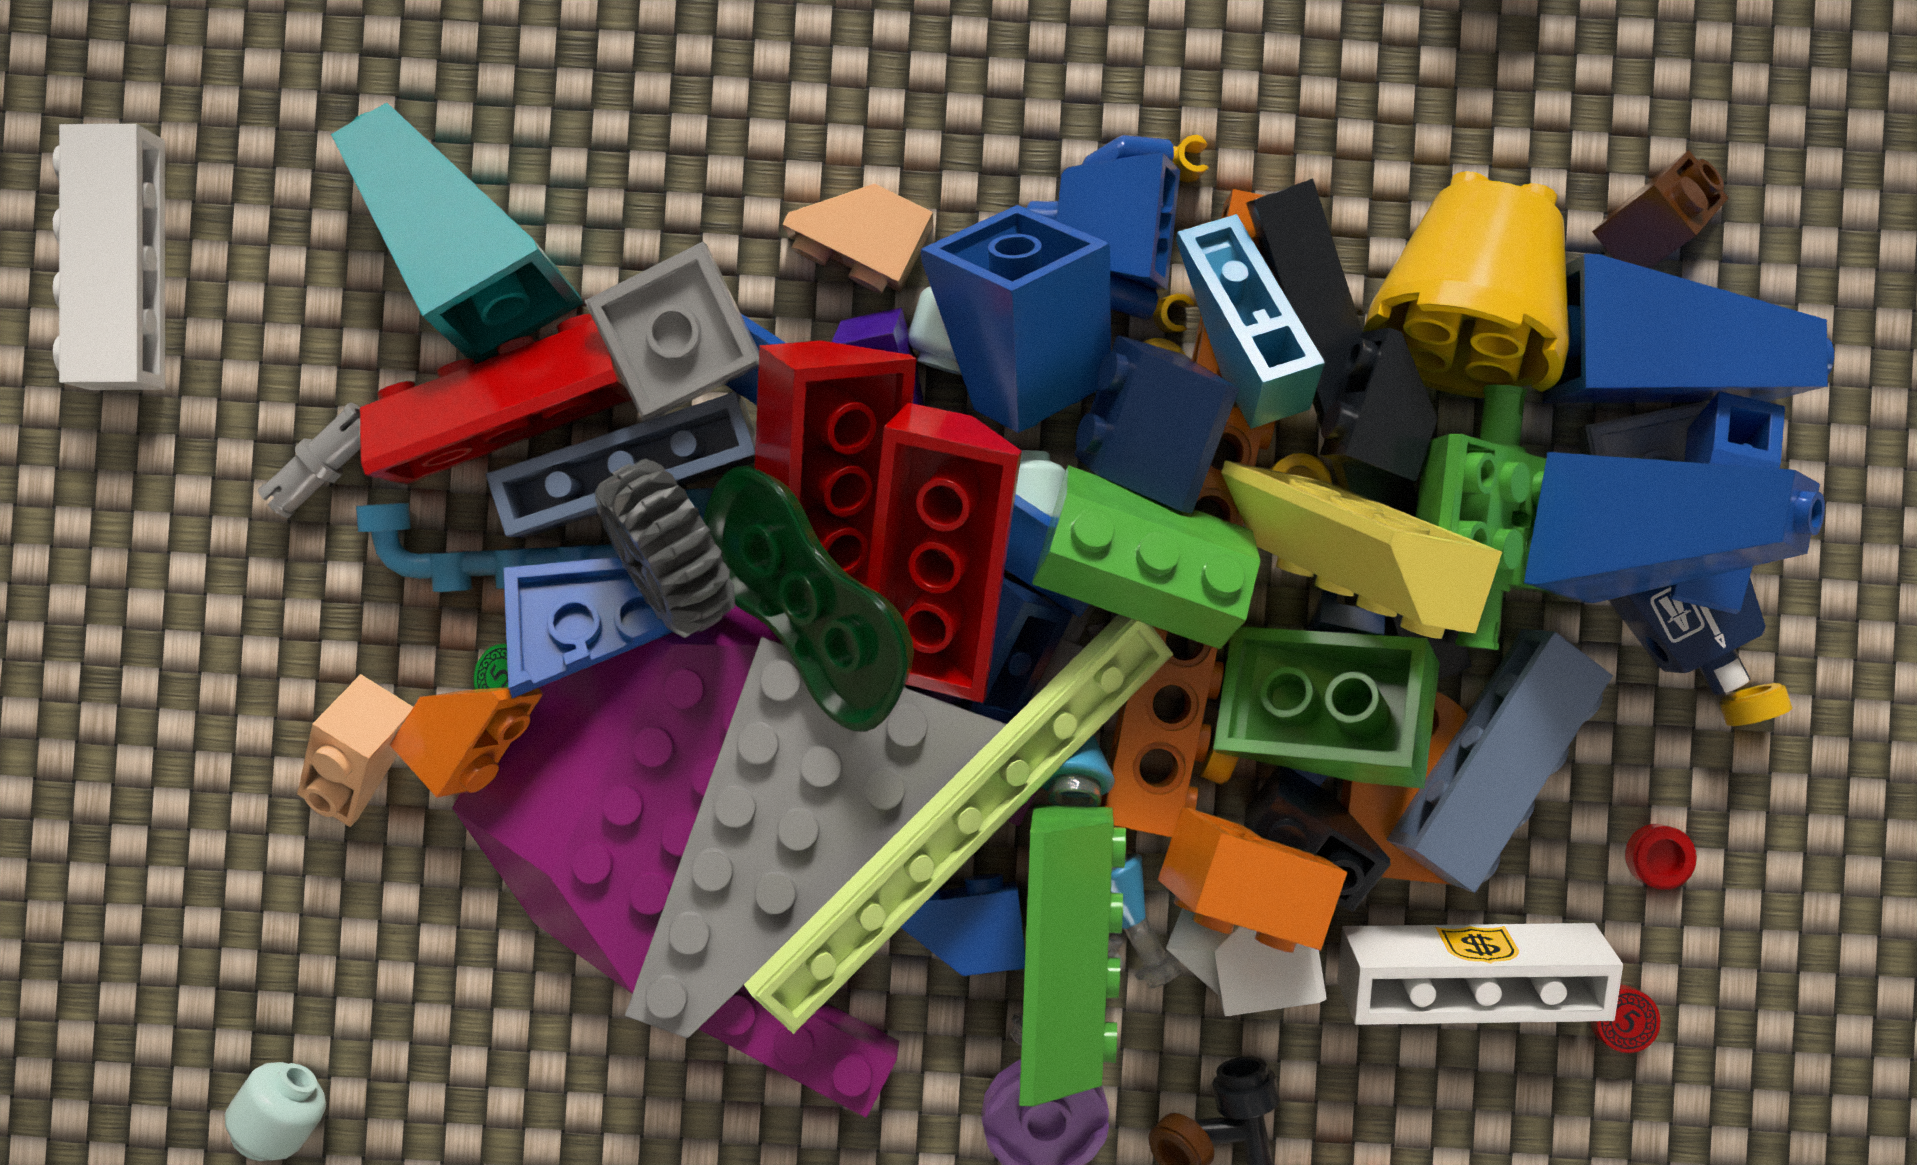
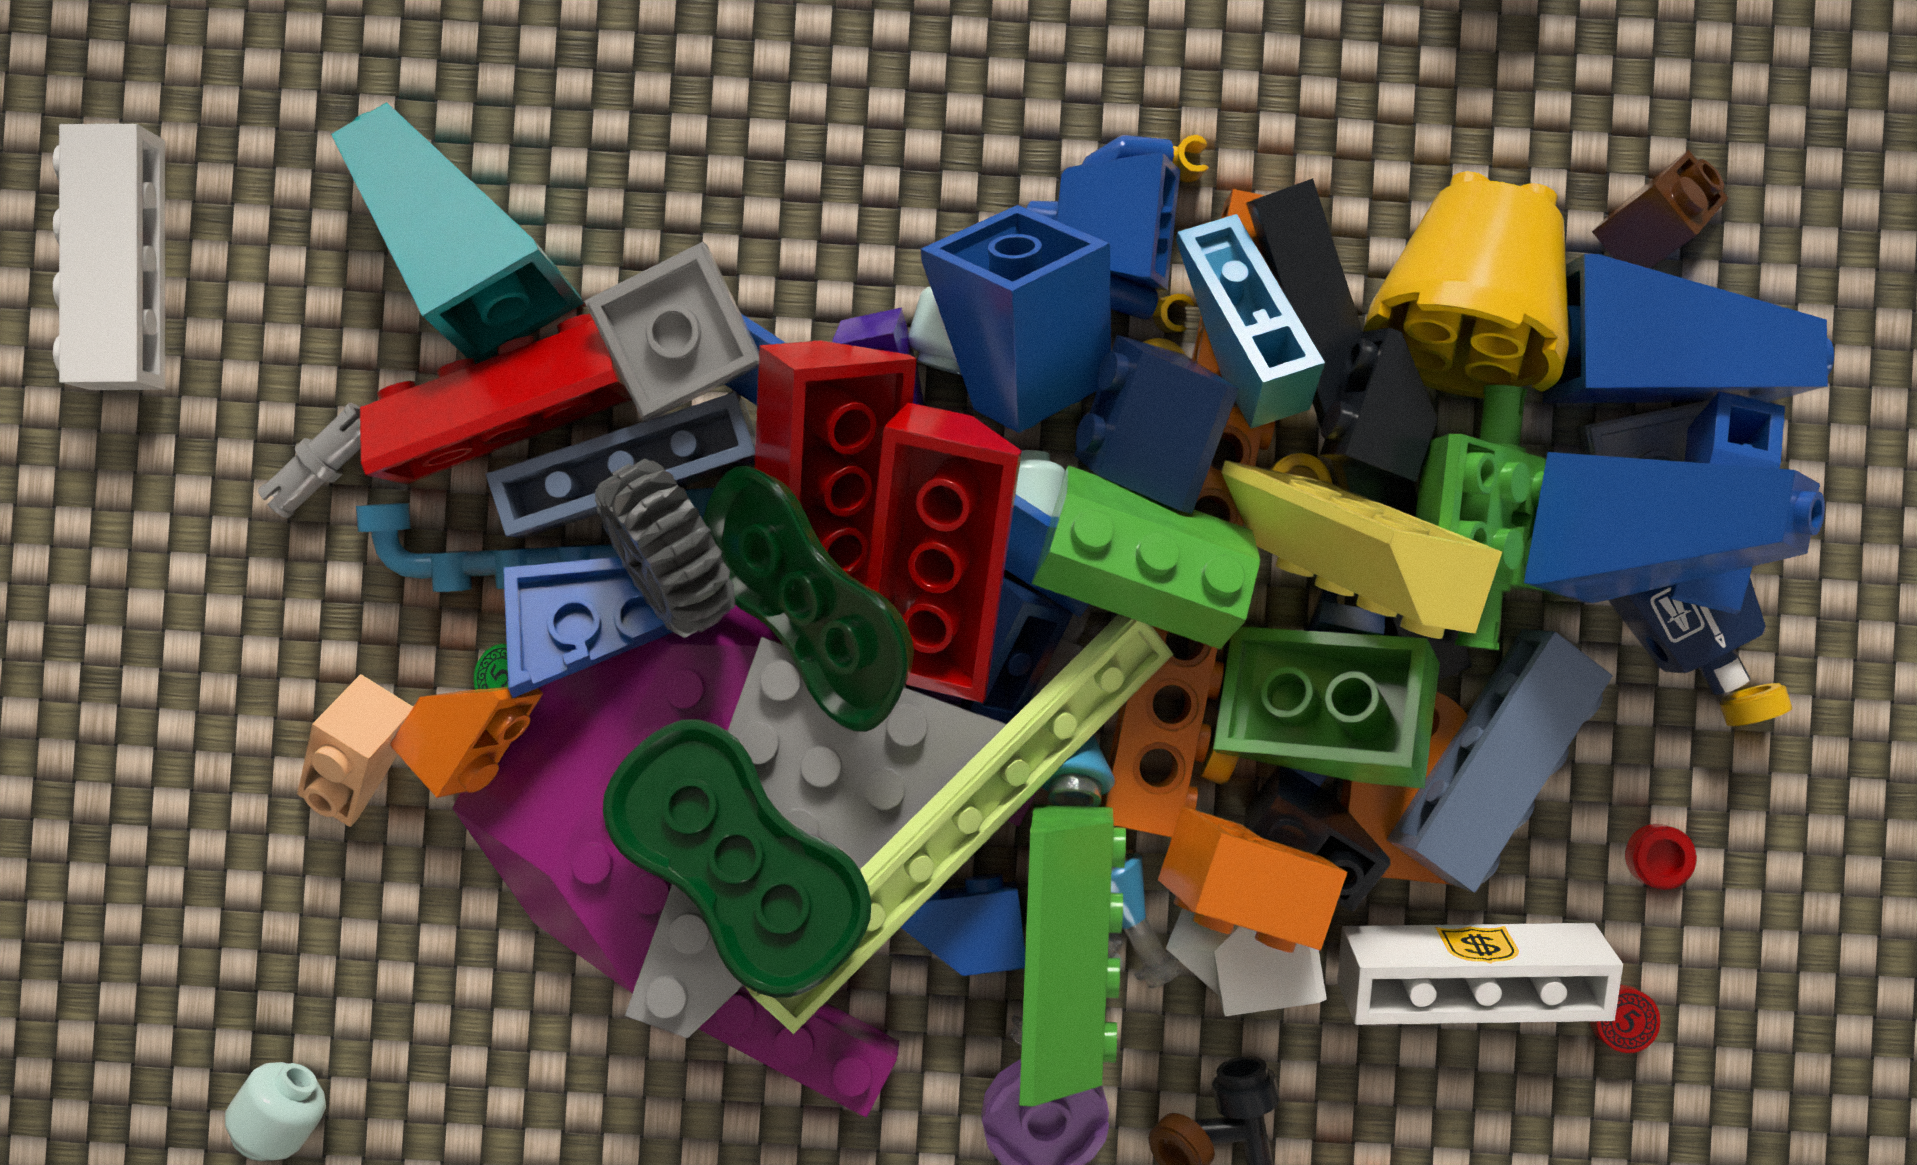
light nougat slope [783,184,934,294] -> none
none -> dark green plate [603,719,871,998]

